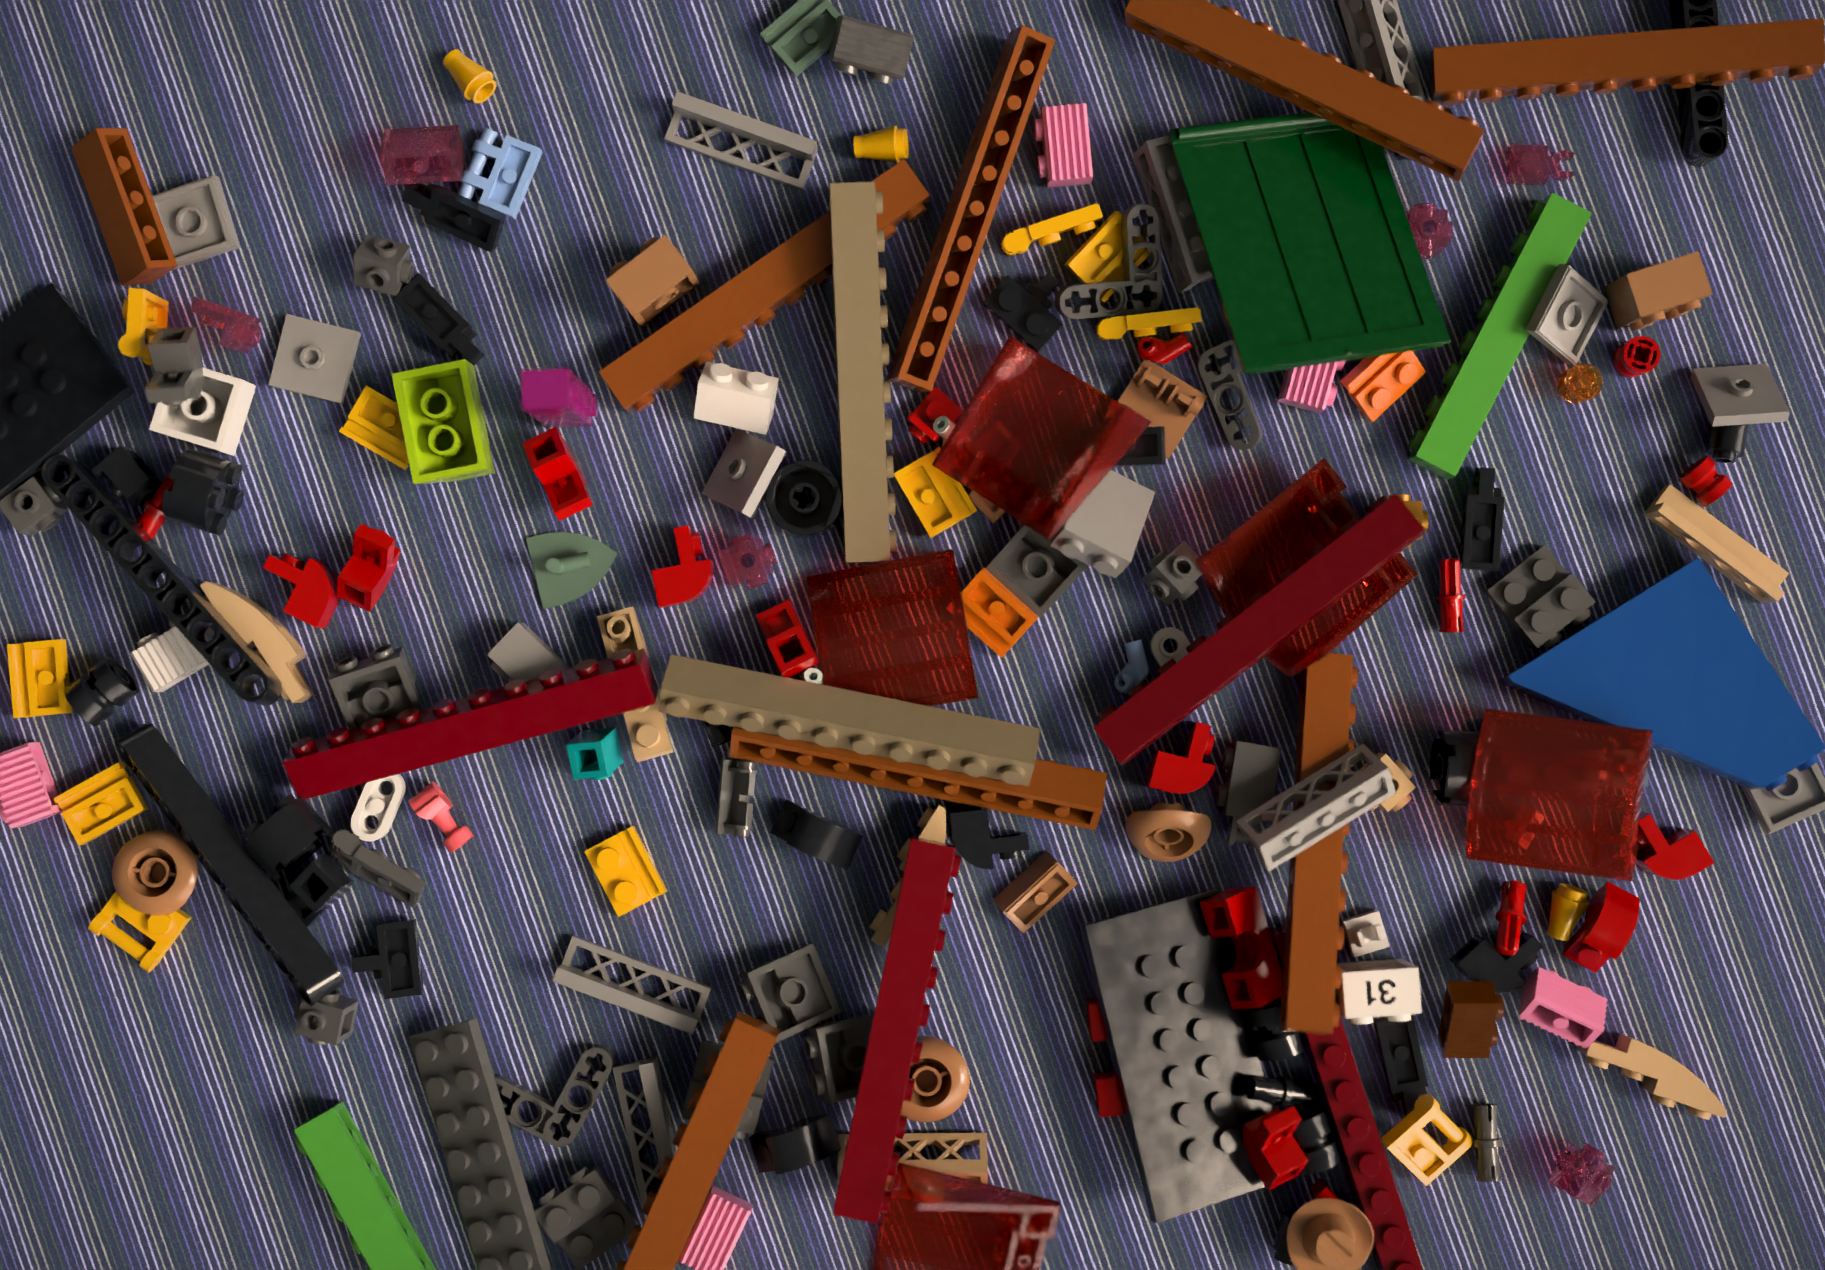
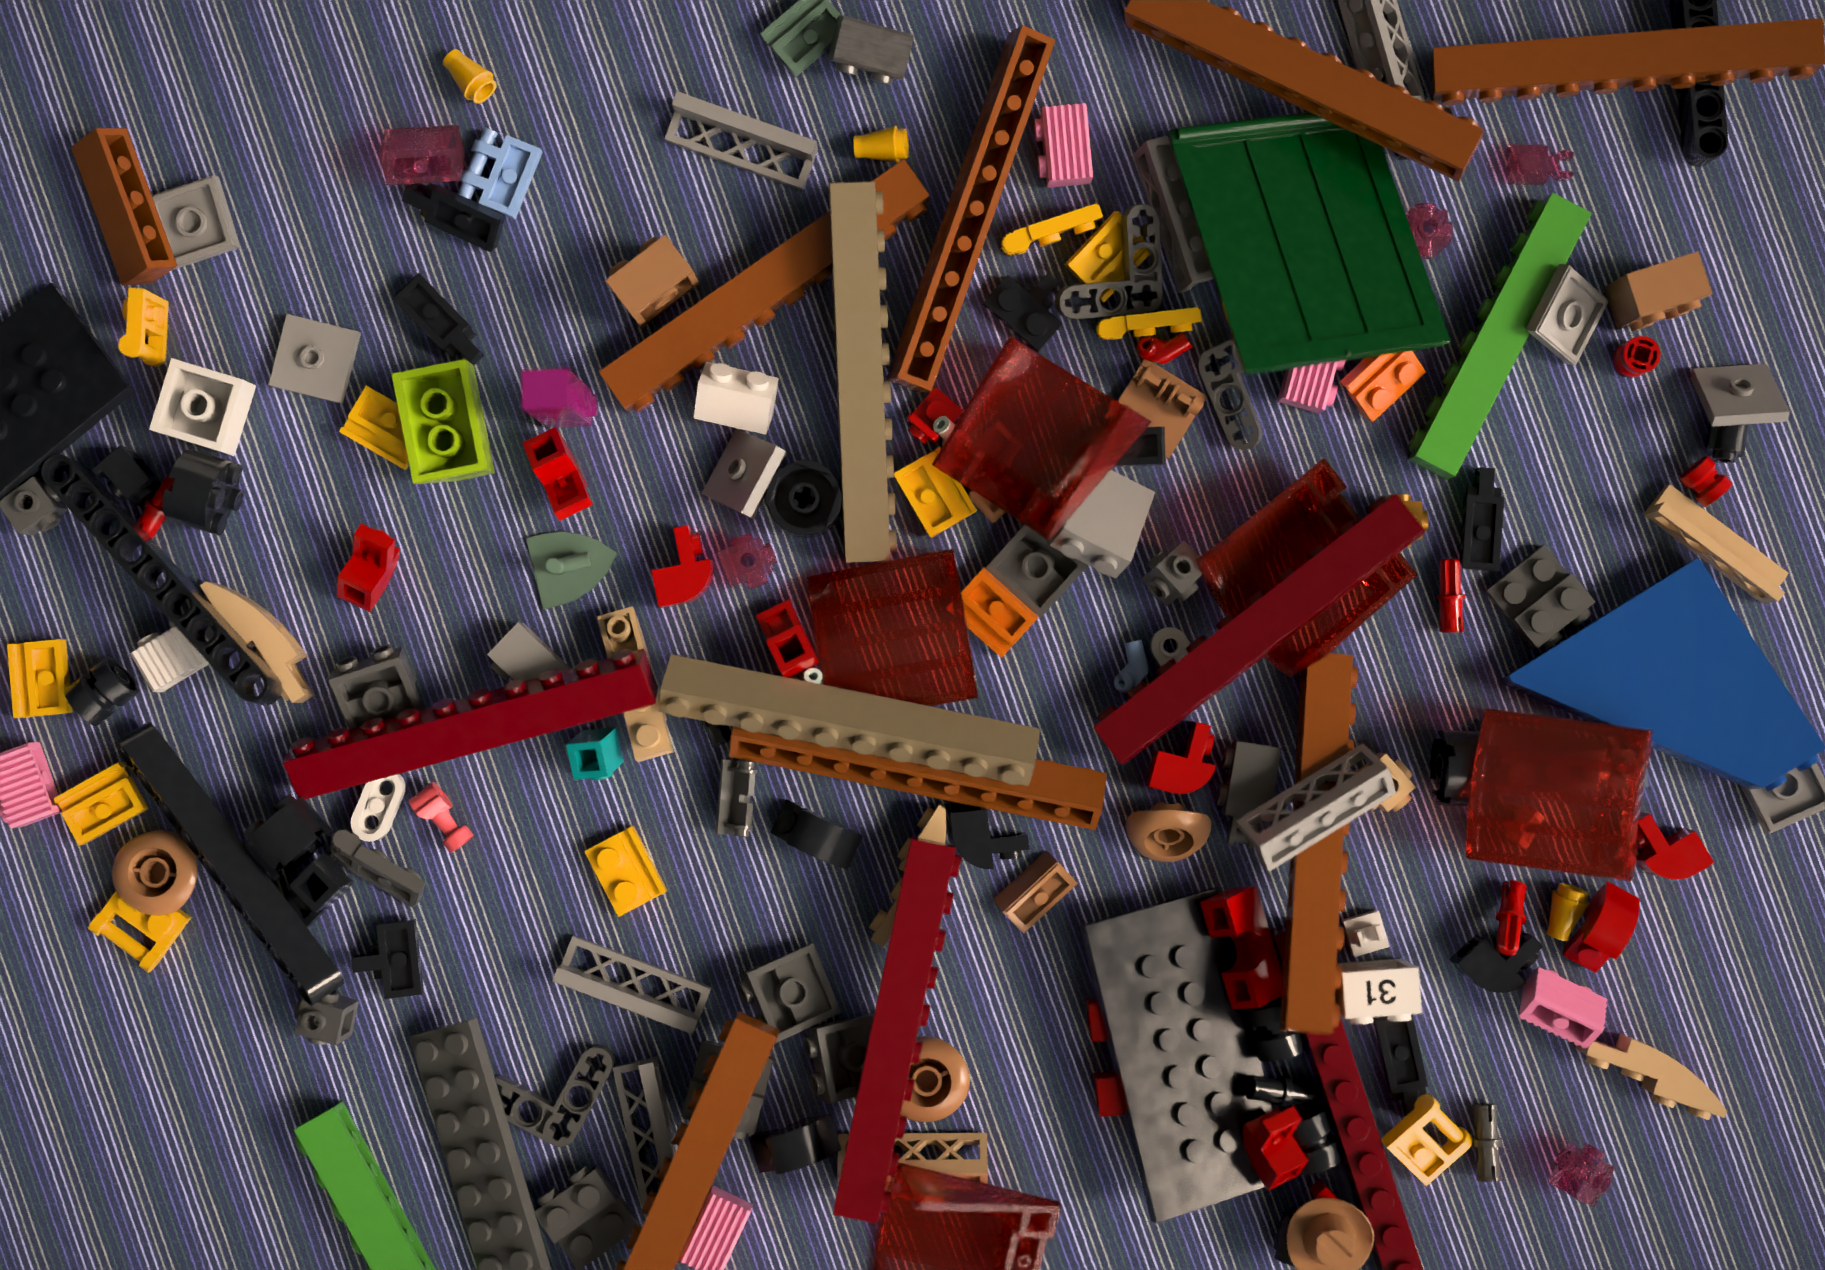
dark grey brick [145,327,203,406] -> none
clear pink bracket [190,297,261,354] -> none
red brick [263,552,339,629] -> none
dark grey brick [354,234,414,296] -> none
reddish brown brick [1437,980,1504,1058] -> none
clear orange wheel [1557,363,1603,404] -> none

